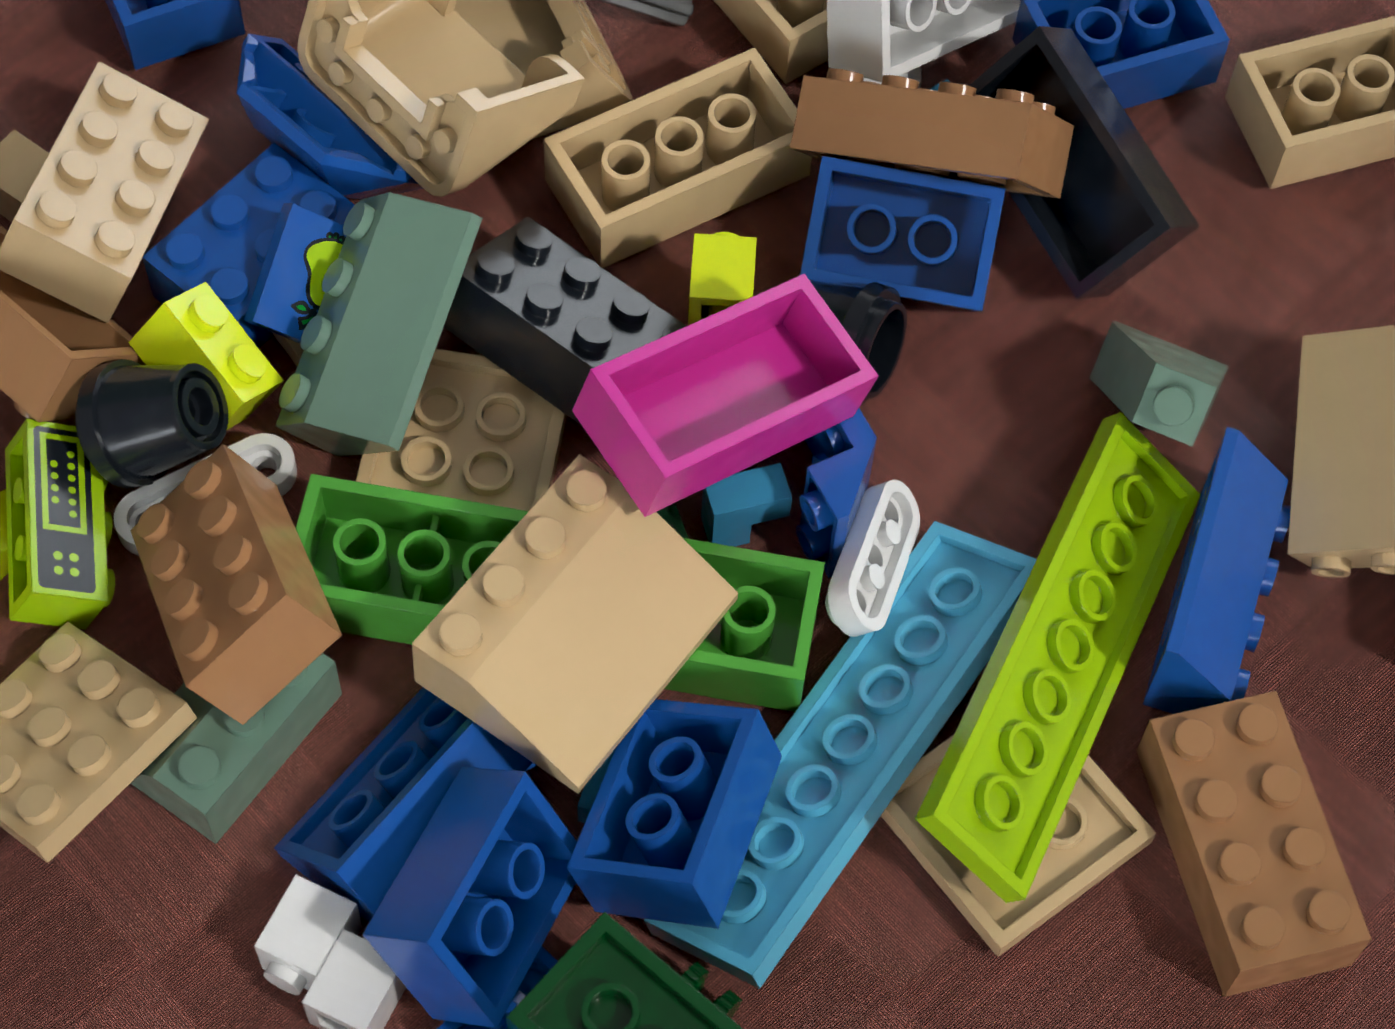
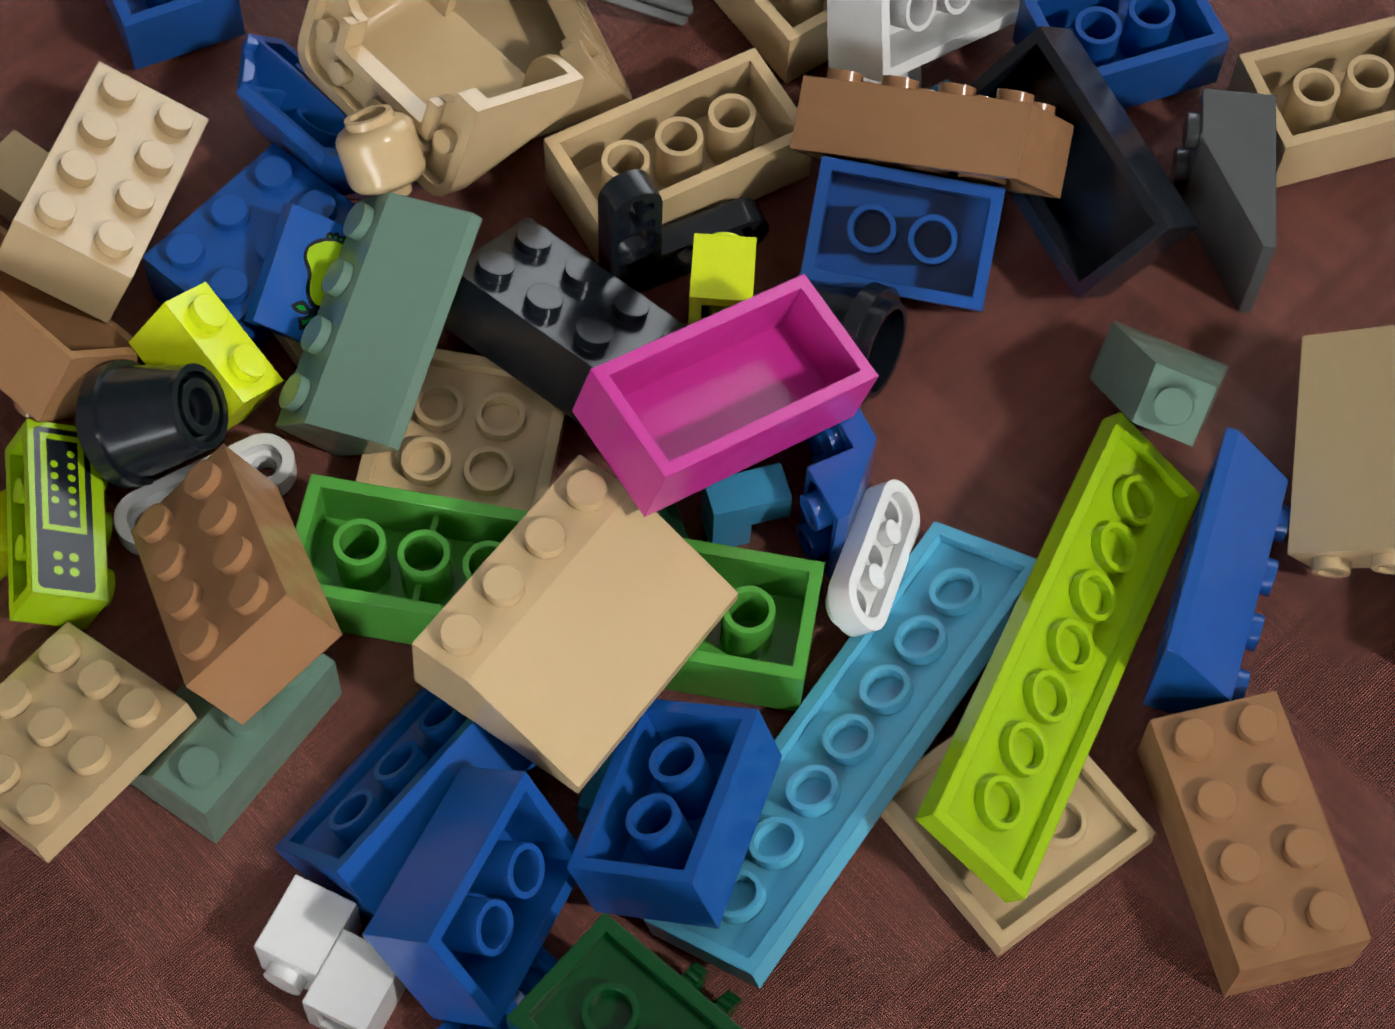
none -> tan head [336,104,426,196]
none -> black beam [598,169,770,293]
none -> dark grey slope [1171,88,1276,313]

